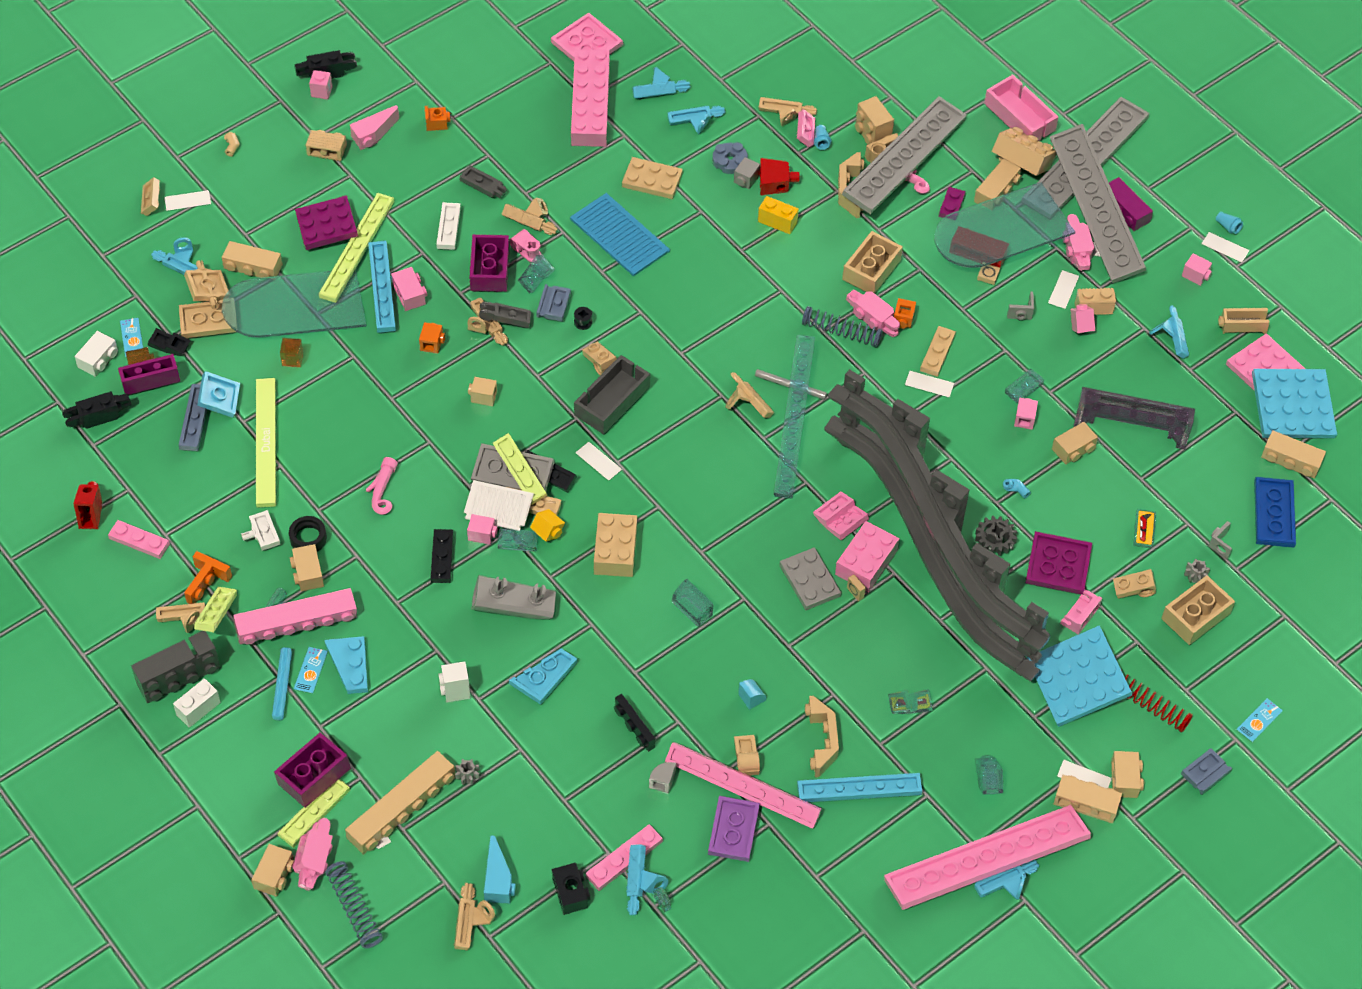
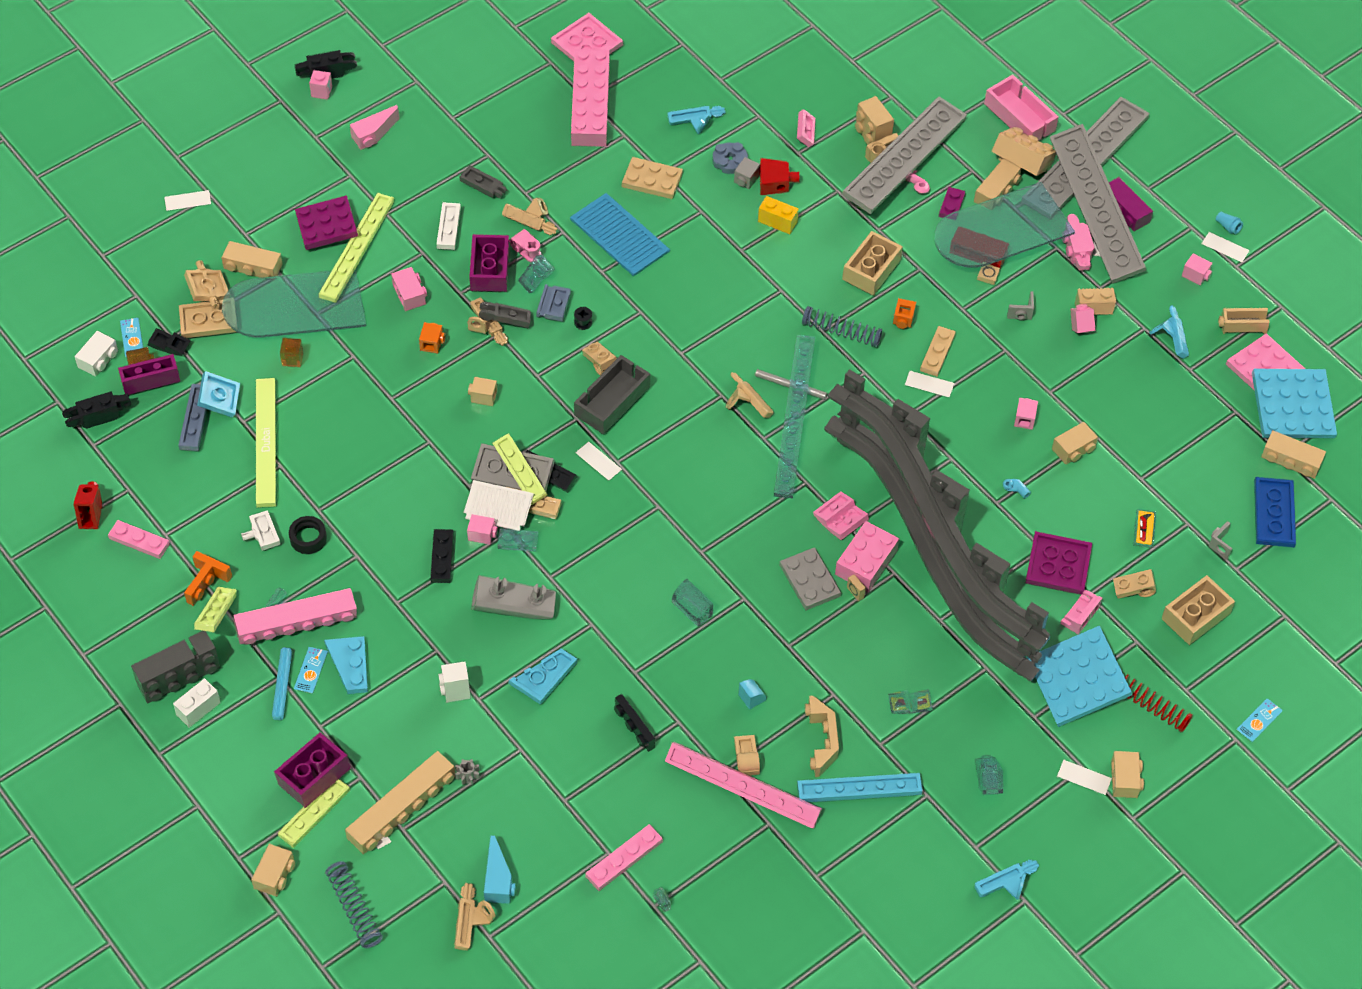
tan plate [141,177,160,216] -> none
medium azure piece [151,238,198,275] -> none
tan piece [156,602,205,633] -> none
tan arm [224,132,240,156] -> none
tan brick [290,544,324,591] -> none
bright pink hinge [293,817,332,891] -> none
tan brick [306,130,347,161] -> none
bright pink plant [366,457,398,515] -> none
medium azure plate [368,241,396,333] -> none
orange brick [425,106,450,131] -> none
yellow brick [530,509,565,541] -> none
black brick [552,862,590,915] -> none
tan brick [594,513,637,577] -> none
medium azure piece [626,844,668,915] -> none
medium azure piece [632,67,690,99] -> none
light grey brick [649,762,676,794] -> none
medium lavender plate [708,796,760,862] -> none
tan piece [759,97,817,127] -> none
medium azure cone [814,125,831,150] -> none
tan slope [838,152,864,218] -> none
bright pink hinge [846,290,900,337] -> none
bright pink plate [884,805,1091,910] -> none
dark grey gear [975,516,1017,556] -> none
clear light blue plate [1005,369,1044,404] -> none
white sticker [1048,270,1079,309] -> none
tan brick [1053,774,1122,823] -> none
clear purple windscreen [1073,387,1195,450] -> none
sand blue plate [1181,748,1232,795] -> none
light grey gear [1184,559,1210,583] -> none

